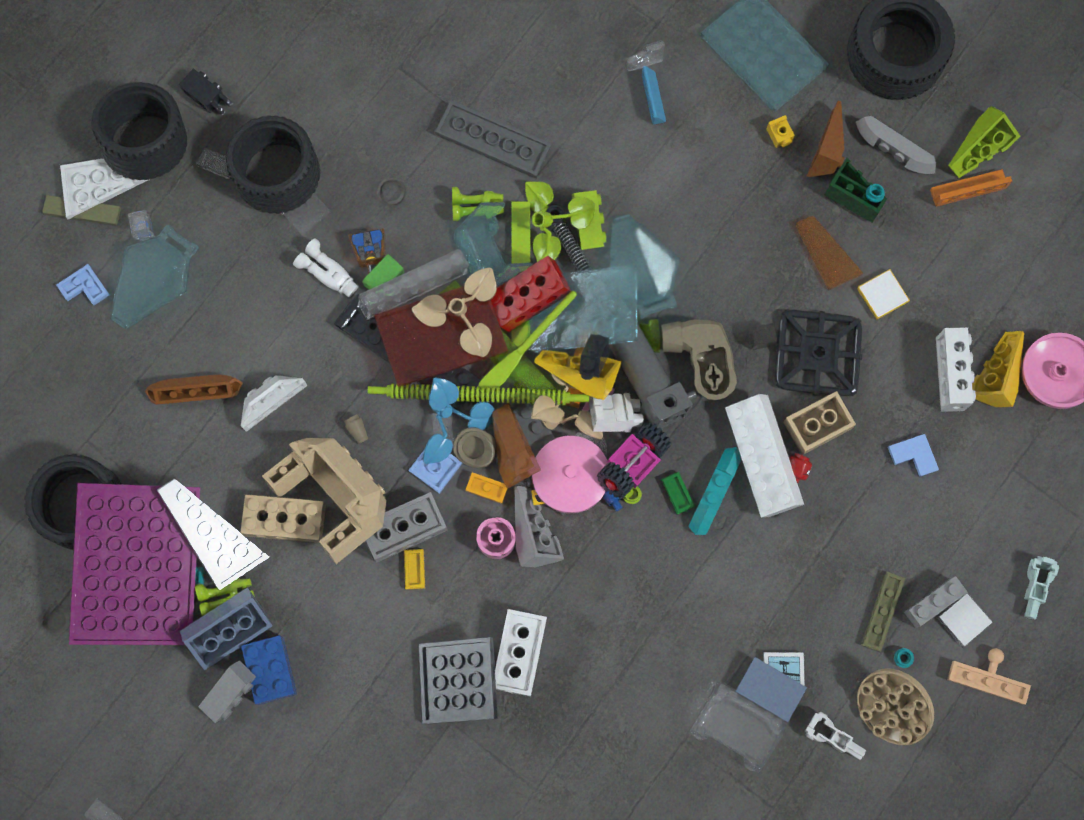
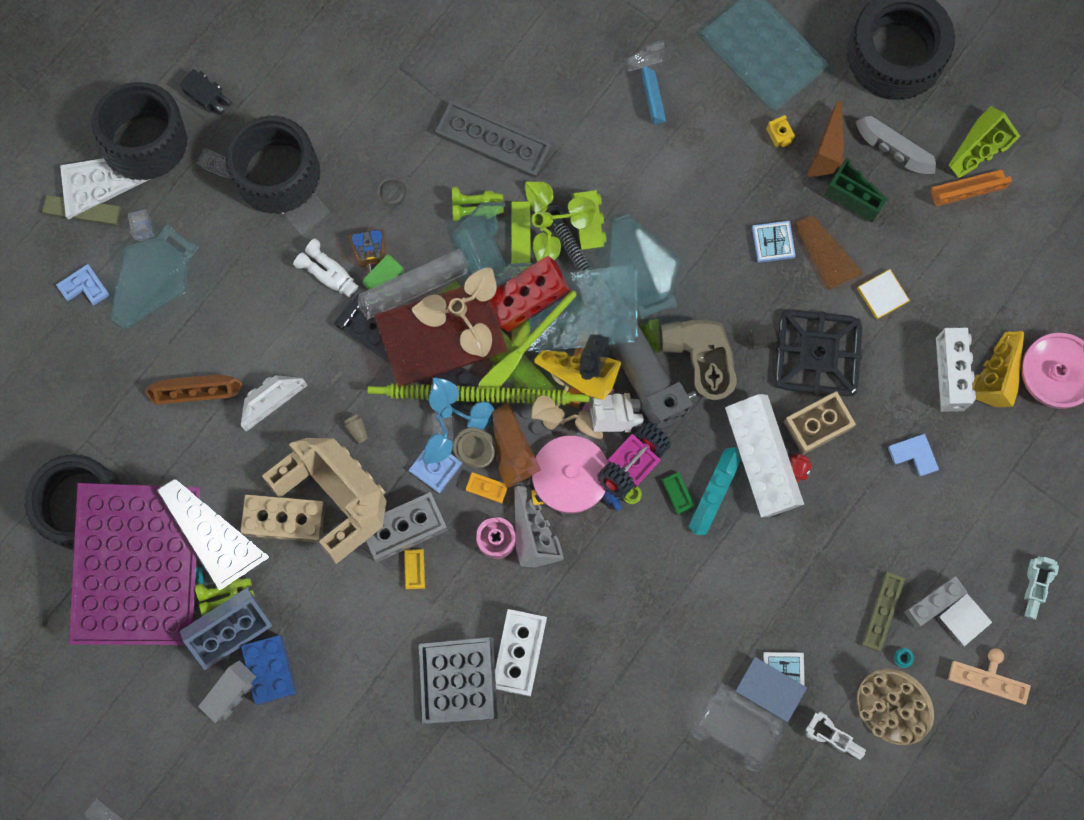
teal plate [866,184,885,203] -> none
none -> tile [752,221,796,263]

